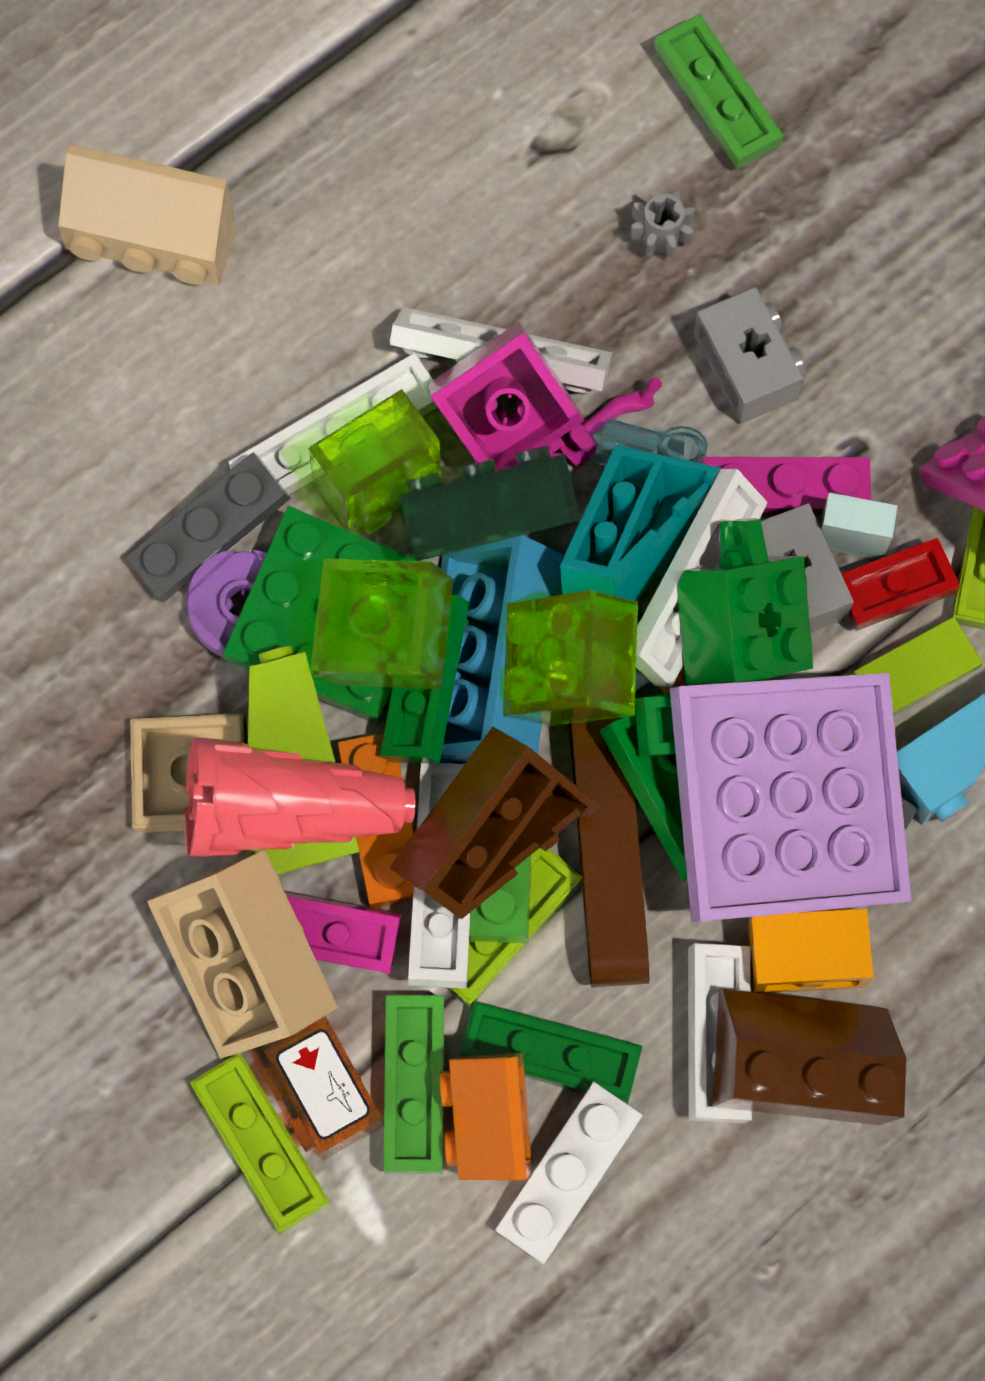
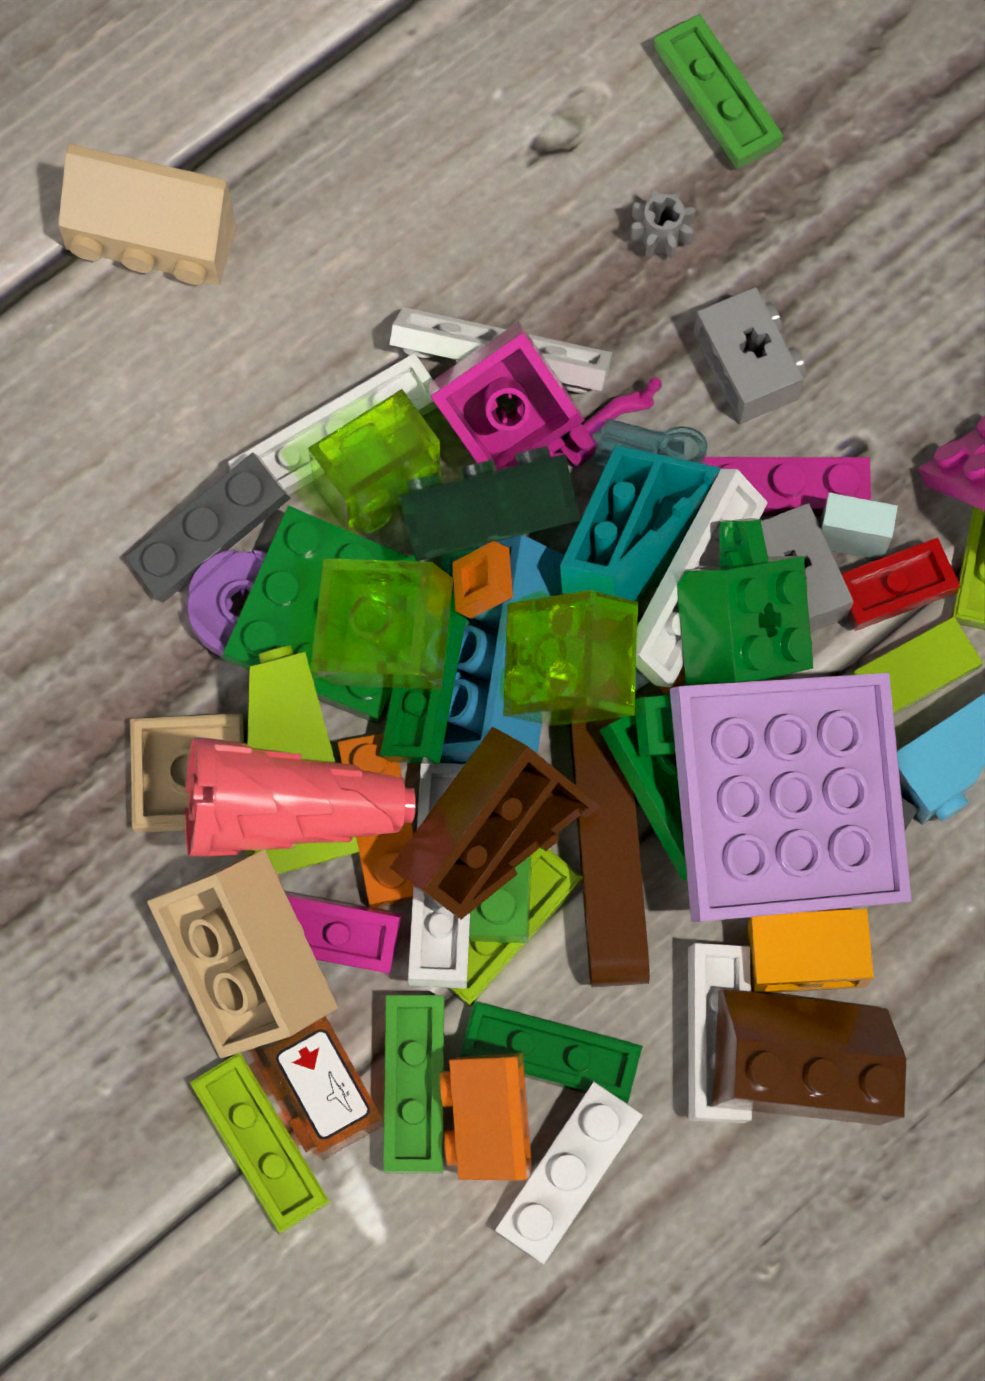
none -> orange plate [452,541,513,618]

